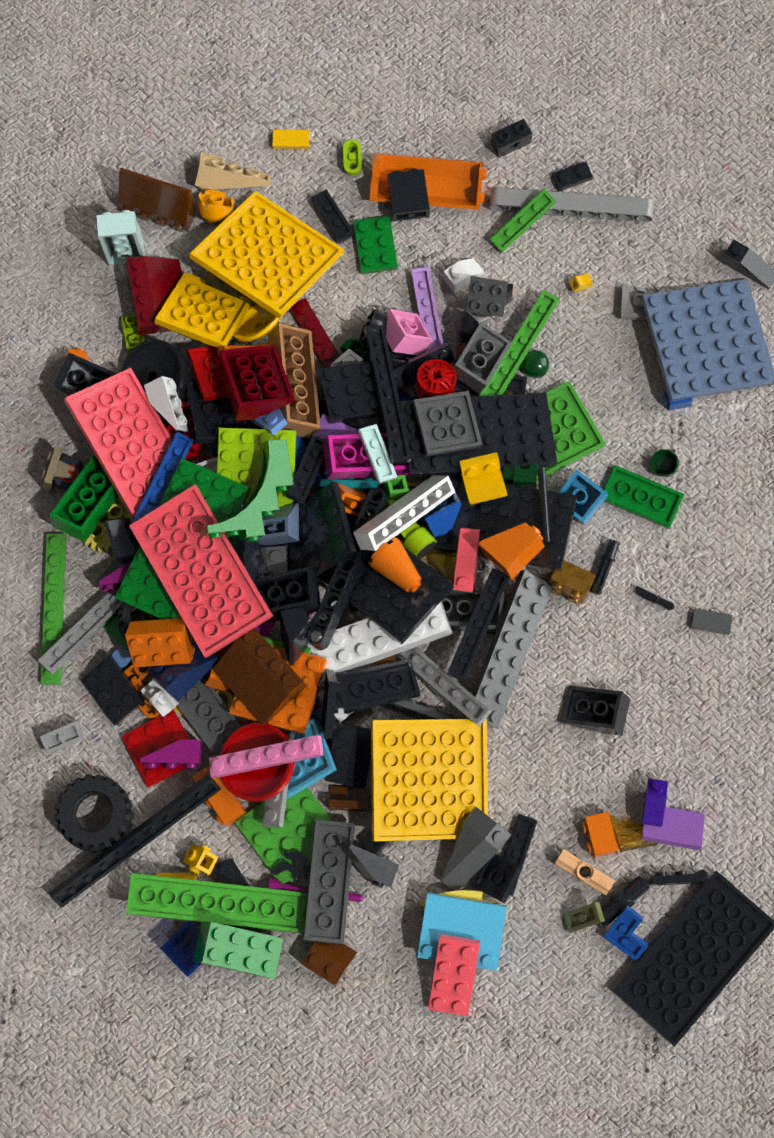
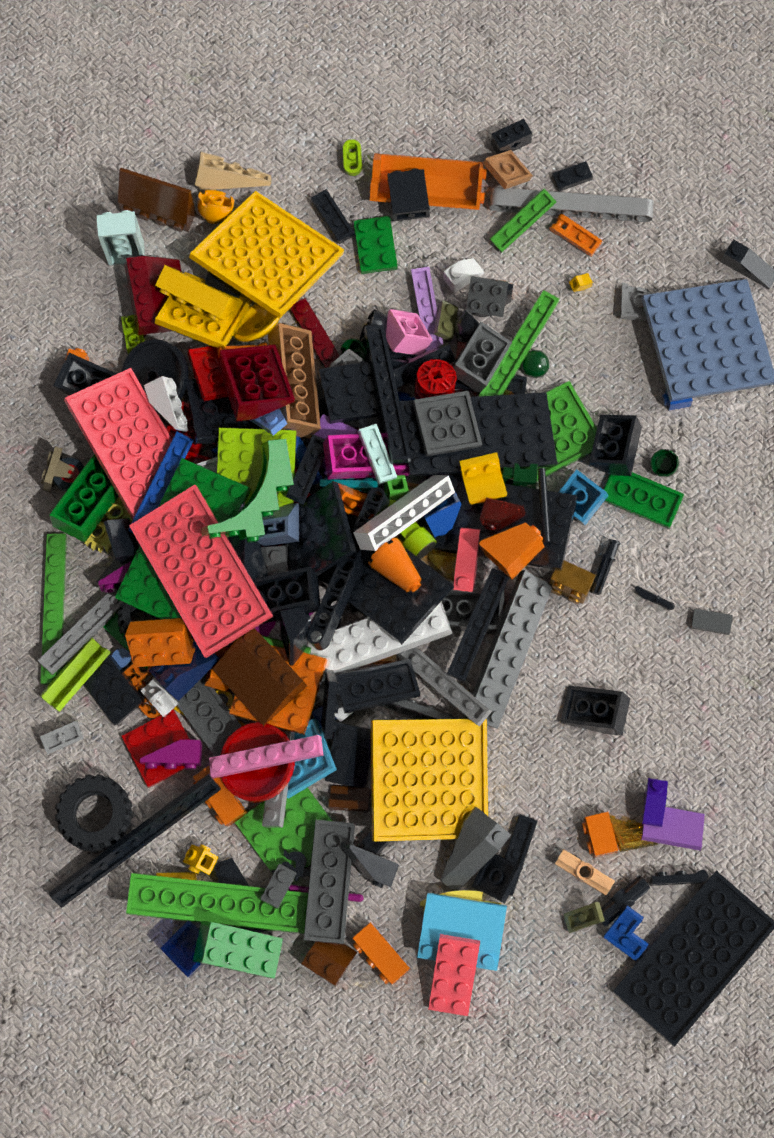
yellow tile [273,129,310,149] -> none
none -> lime fence [40,638,111,712]
none -> yellow slope [155,265,240,321]
none -> dark grey plate [260,864,296,909]
none -> orange brick [352,922,410,985]
none -> olive plate [434,300,458,341]
none -> clear red slope [480,497,526,530]
none -> medium nougat plate [483,150,533,189]
none -> orange plate [549,214,602,257]
none -> black slope [589,415,642,476]

